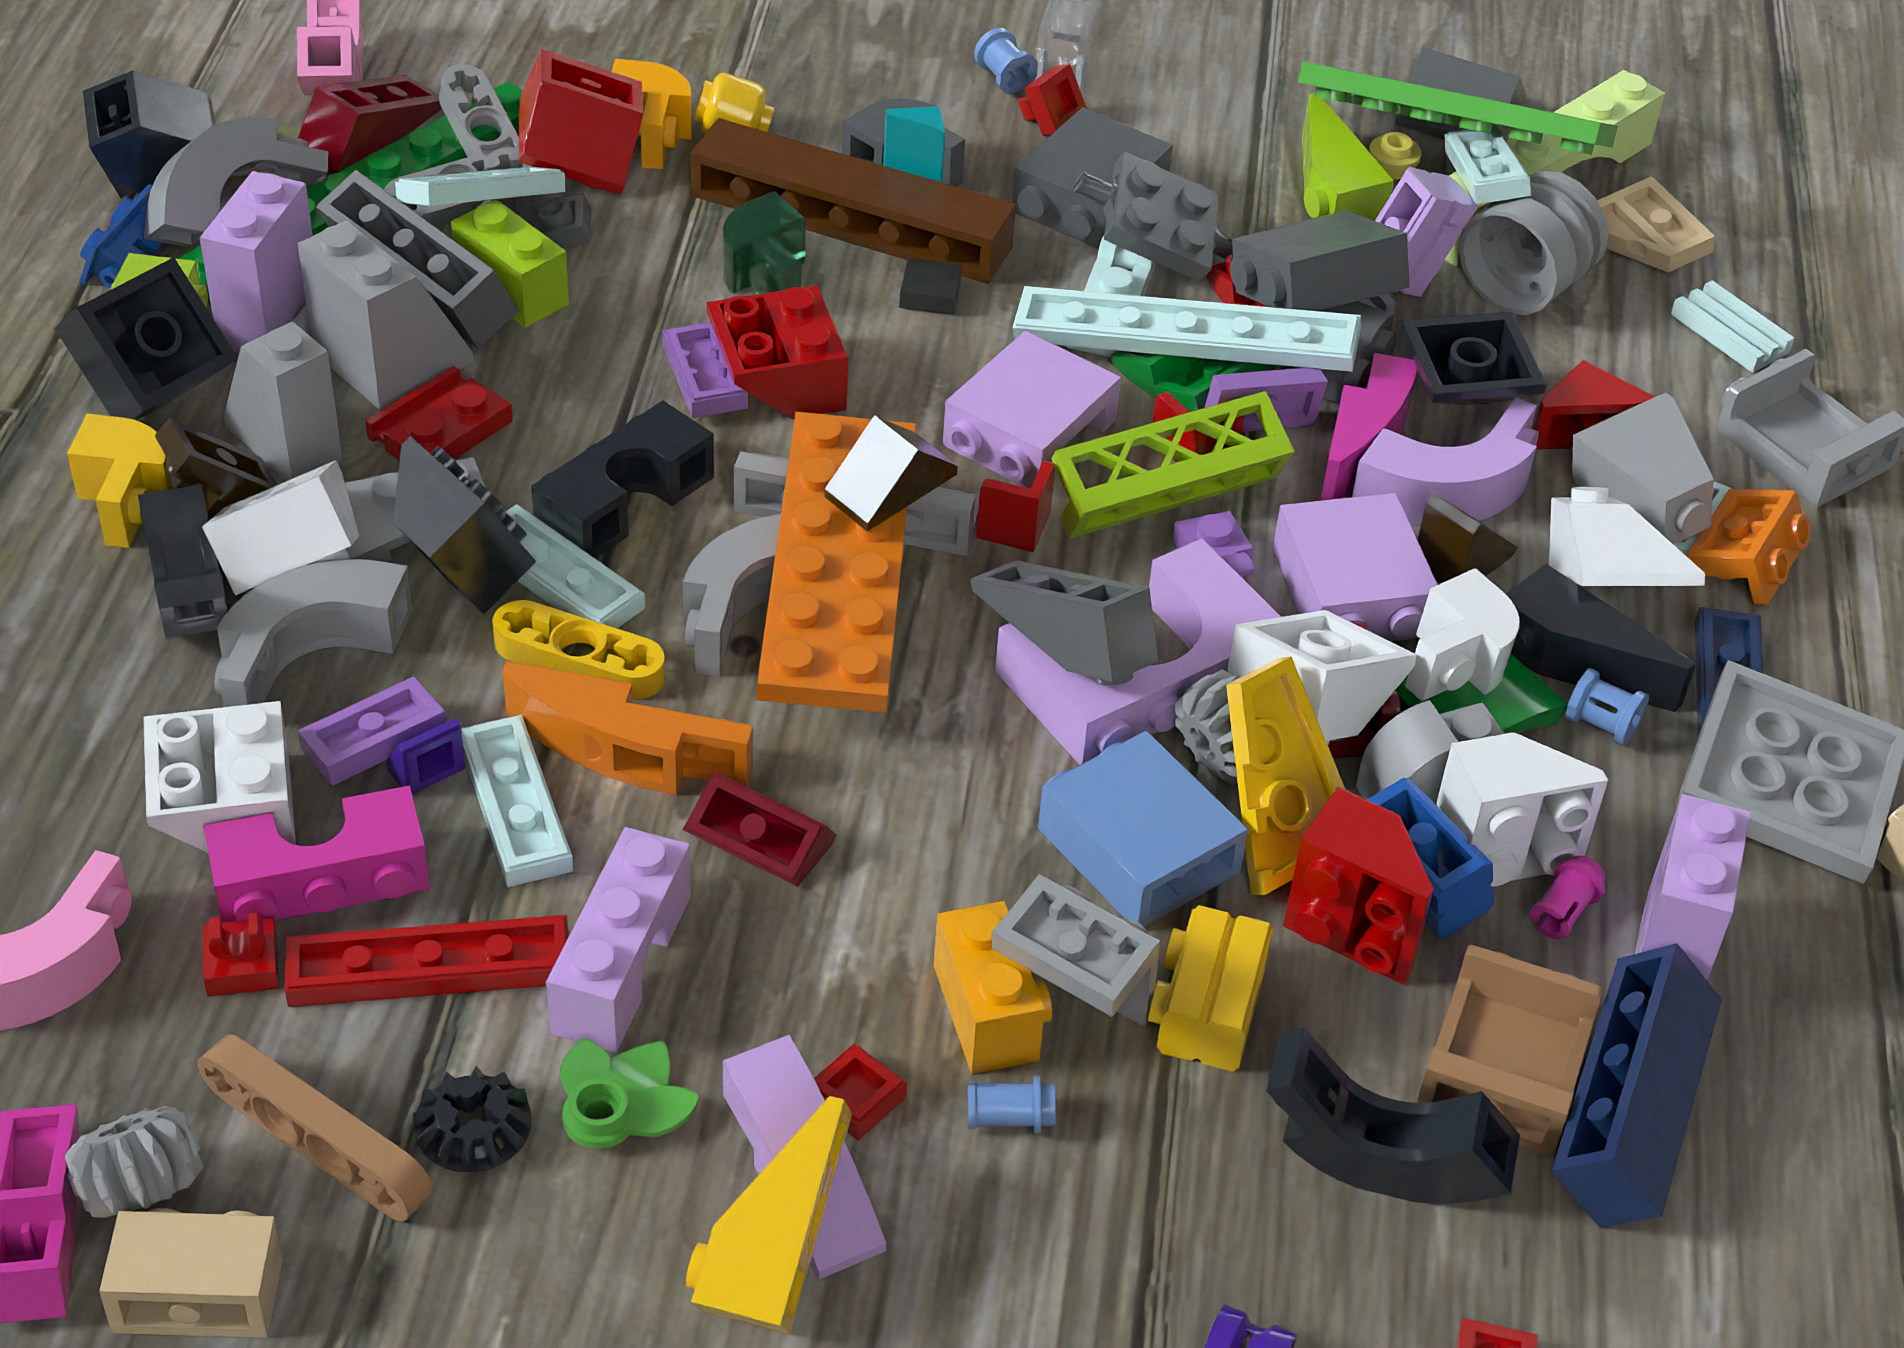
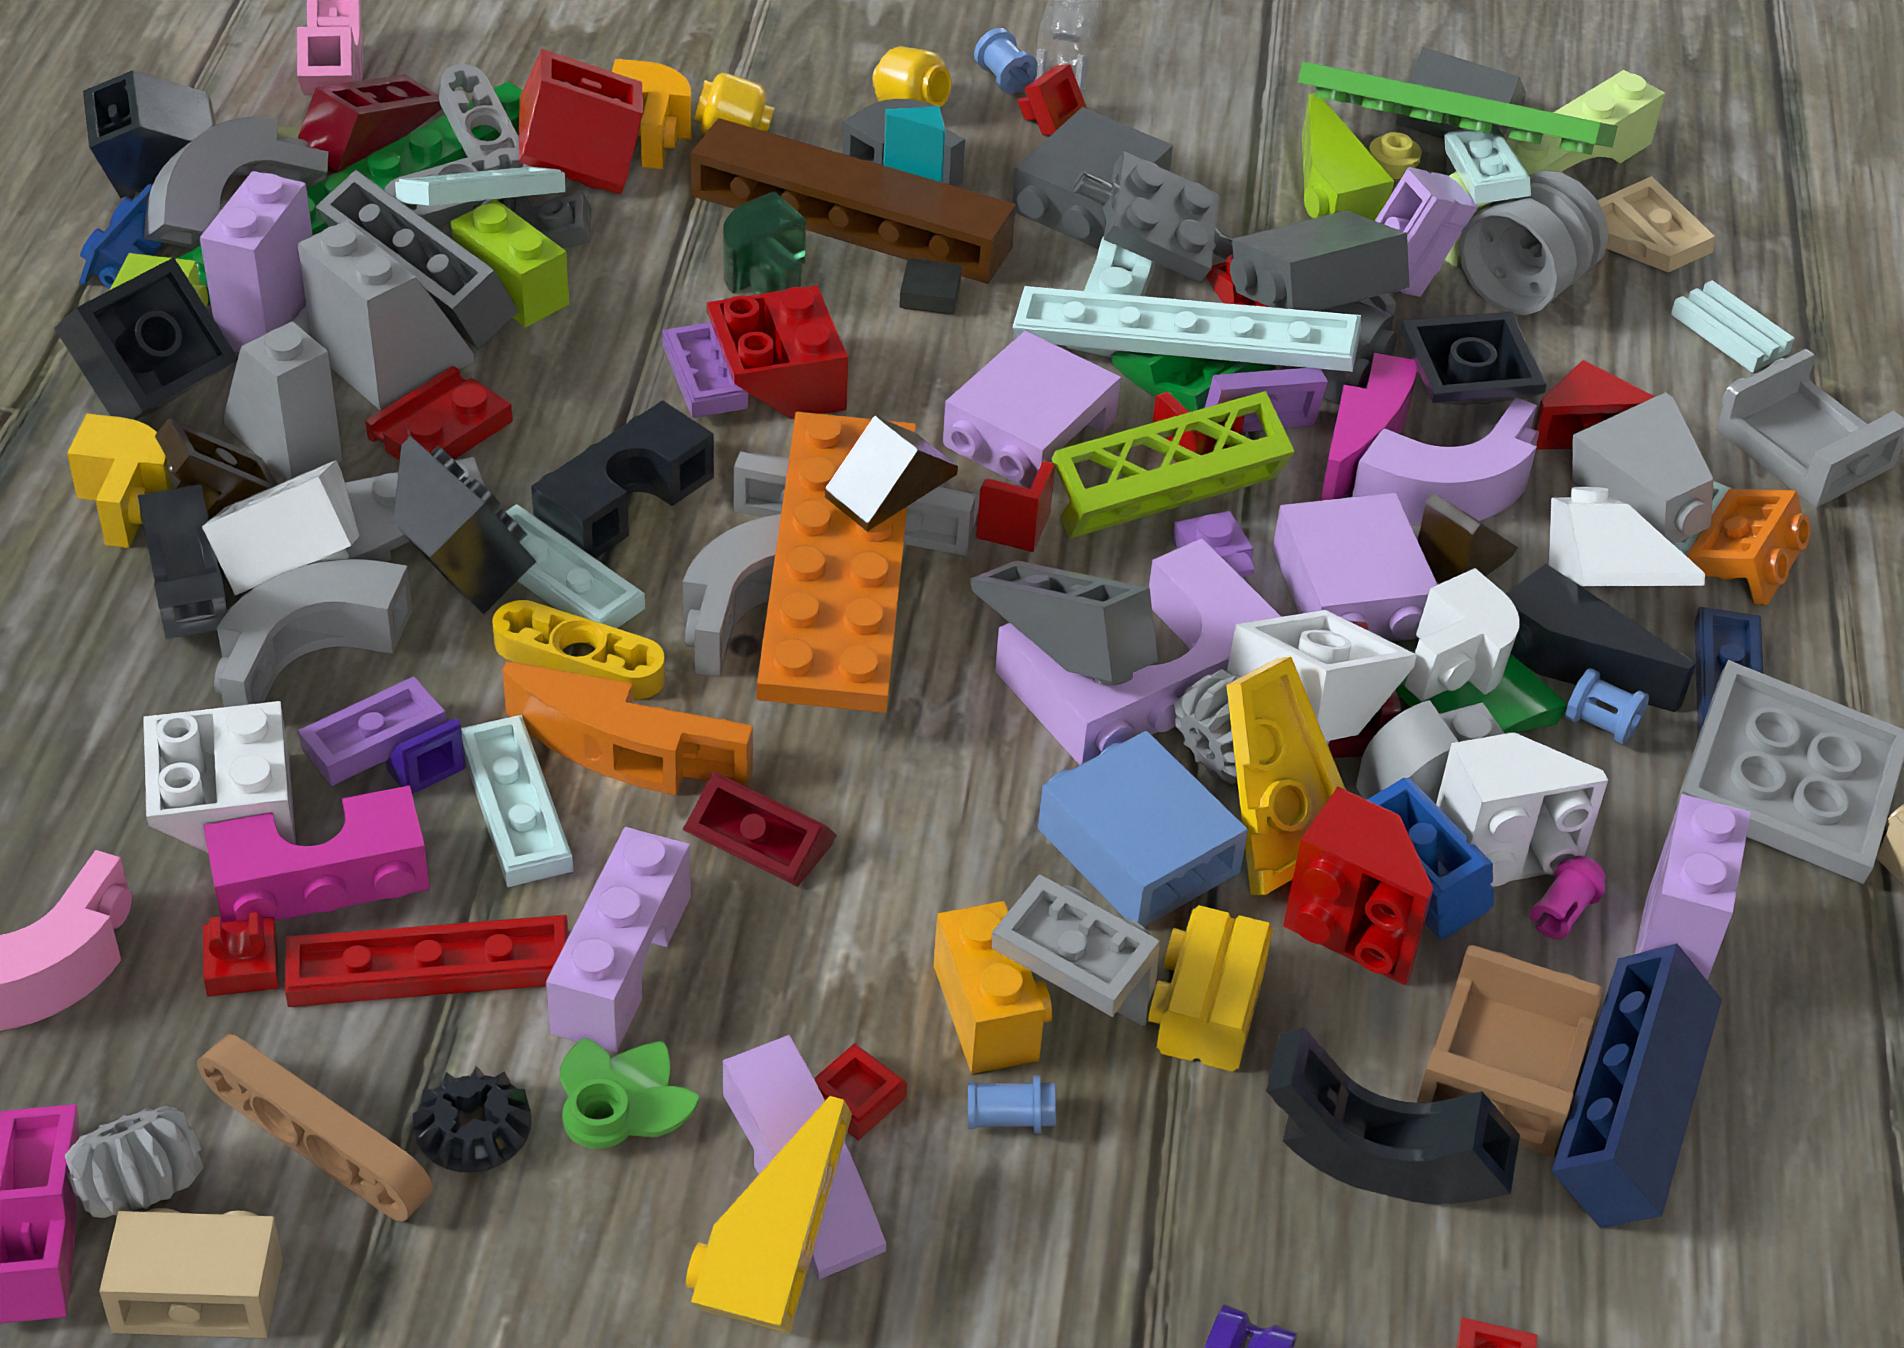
none -> yellow head [873,46,952,107]

